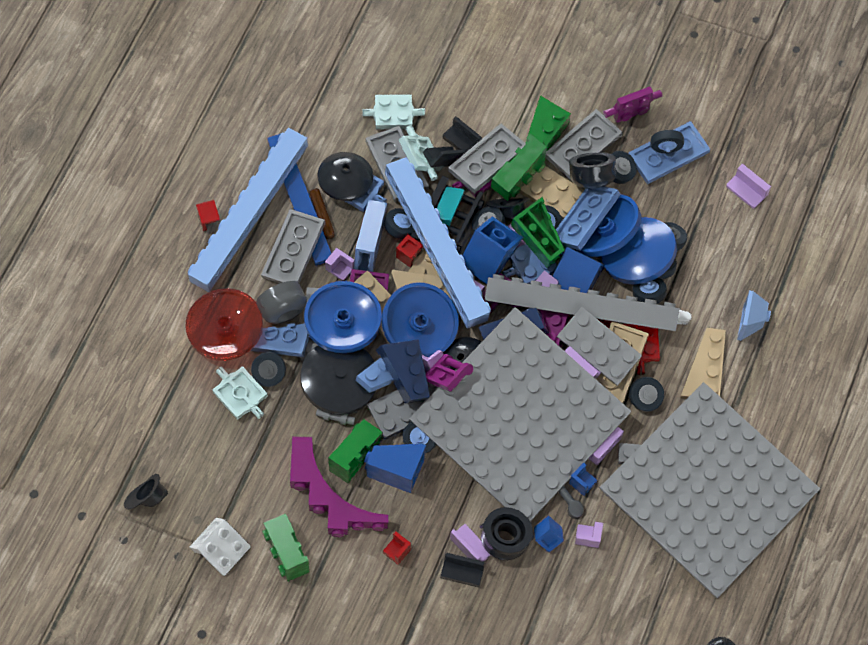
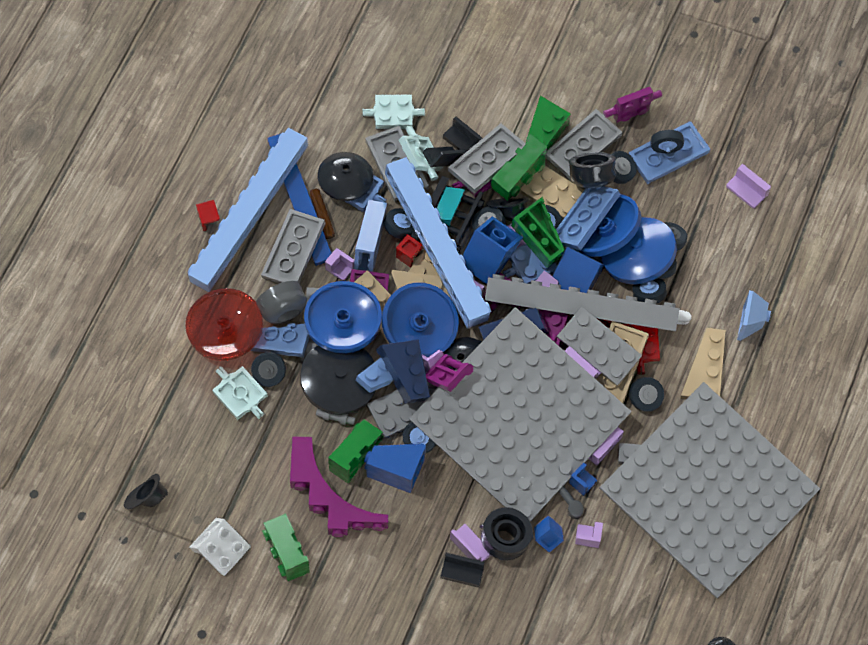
red panel [383,531,411,565] -> none

